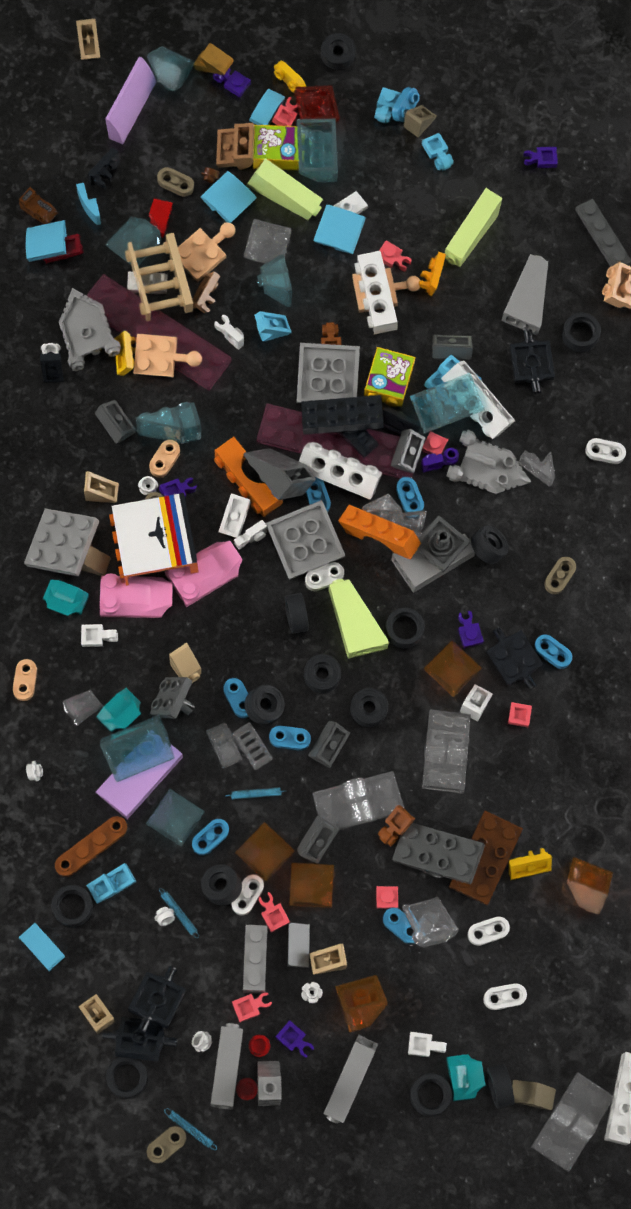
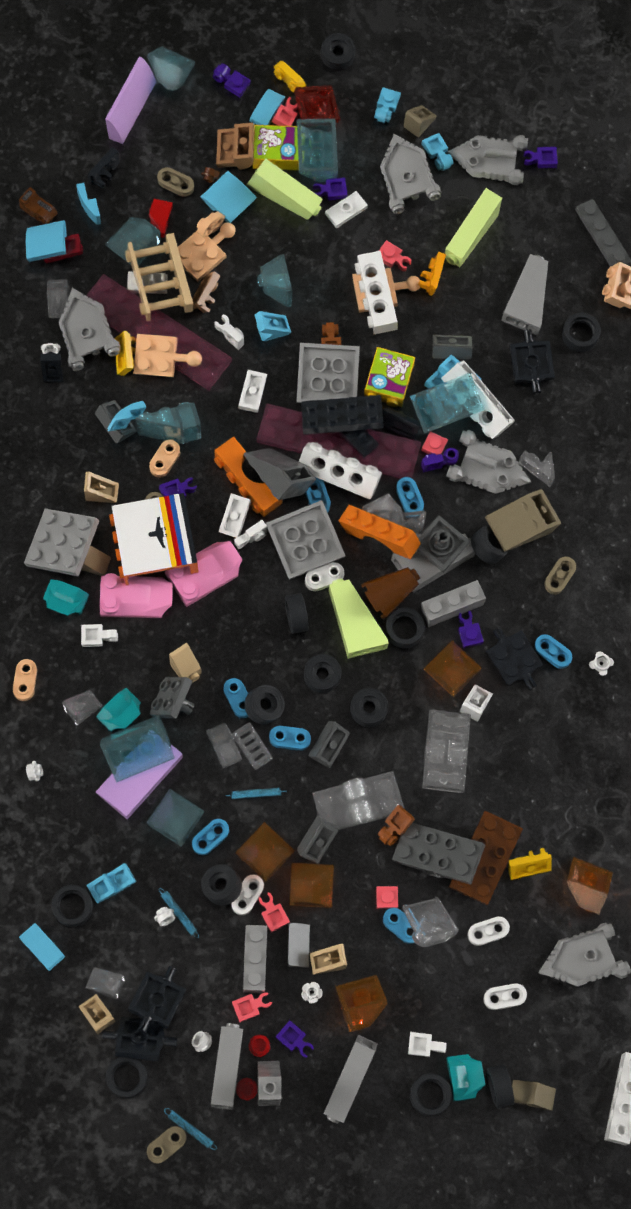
dark orange plate [55,816,128,877] -> none
tan slope [76,19,100,60] -> none
white plate [138,476,158,495] -> none
pearl gold slope [193,43,234,75] -> none
clear slope [244,219,292,267] -> none
medium azure slope [313,204,366,254] -> none
dark grey slope [391,429,426,473] -> none
dark azure plate [392,87,419,122] -> none
coral plate [508,702,532,728] -> none
clear plate [531,1072,614,1172] -> none
white plate [585,438,626,464] -> none
none -> clear slope [47,279,68,318]
none -> clear slope [86,968,125,1000]
none -> medium azure slope [107,401,146,432]
none -> light nougat plate [197,211,225,237]
none -> white plate [238,370,267,413]
none -> dark purple plate [313,178,347,200]
none -> reddish brown cone [361,567,421,619]
none -> light grey shield [380,134,442,214]
none -> light grey brick [420,580,486,627]
none -> light grey shield [447,135,528,185]
none -> dark tan slope [485,489,561,552]
none -> light grey shield [539,923,631,986]
none -> white plate [589,652,614,676]

